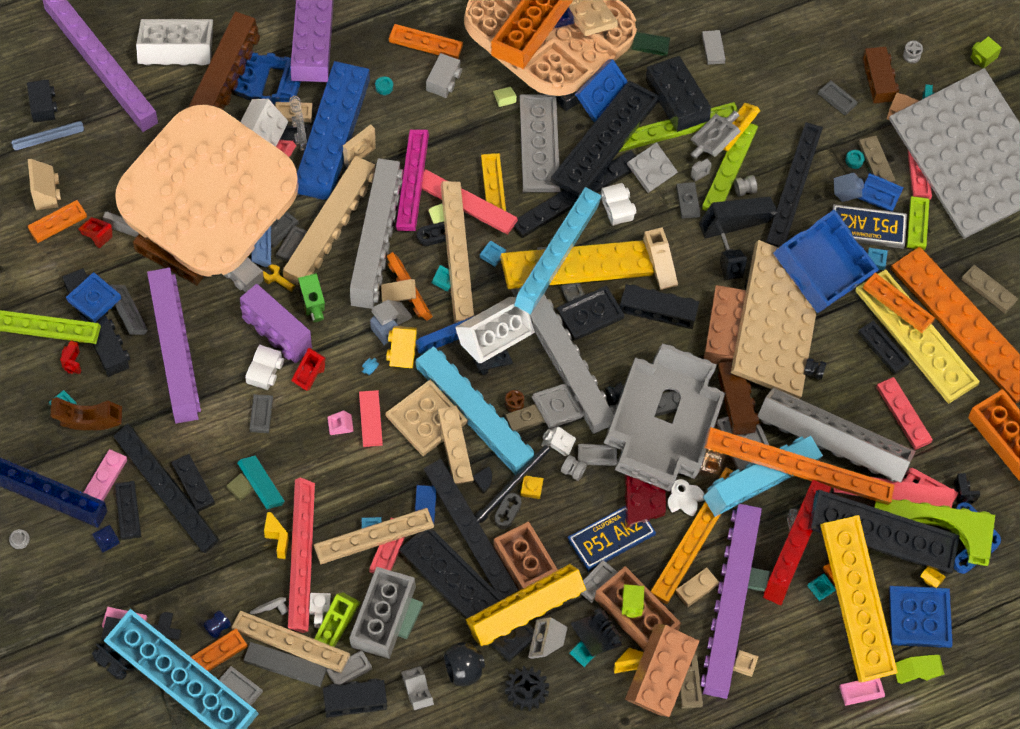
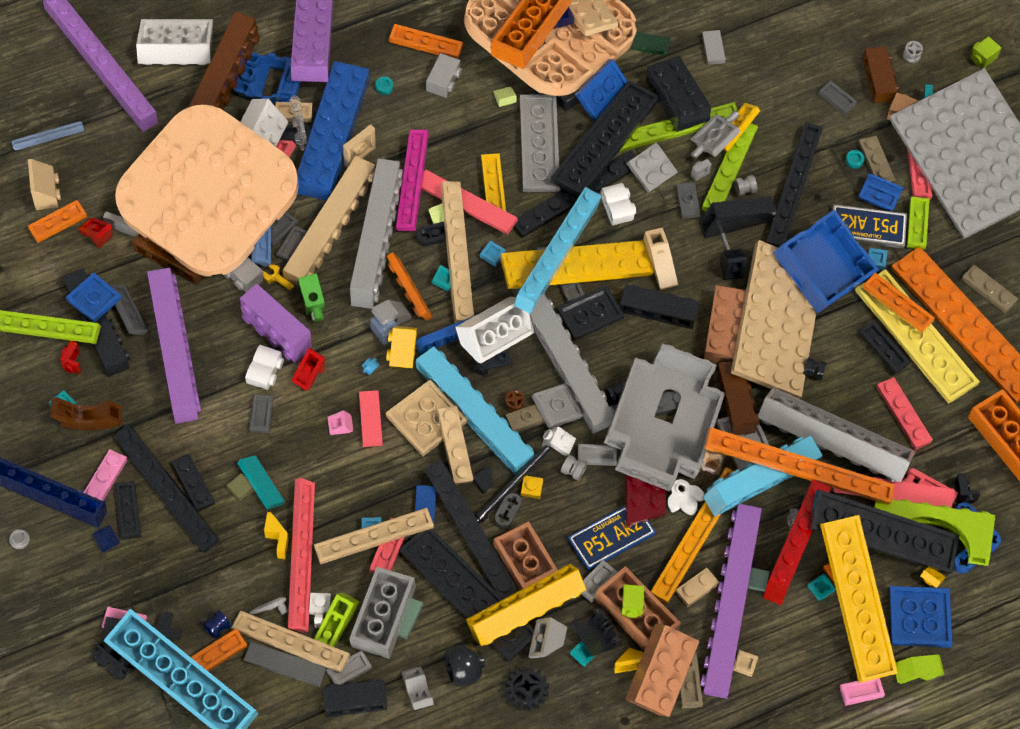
black brick [27,79,58,123] -> none
light grey tile [219,666,263,706] -> none
tan tile [381,279,416,302] -> none
sand blue brick [834,173,864,202] -> none

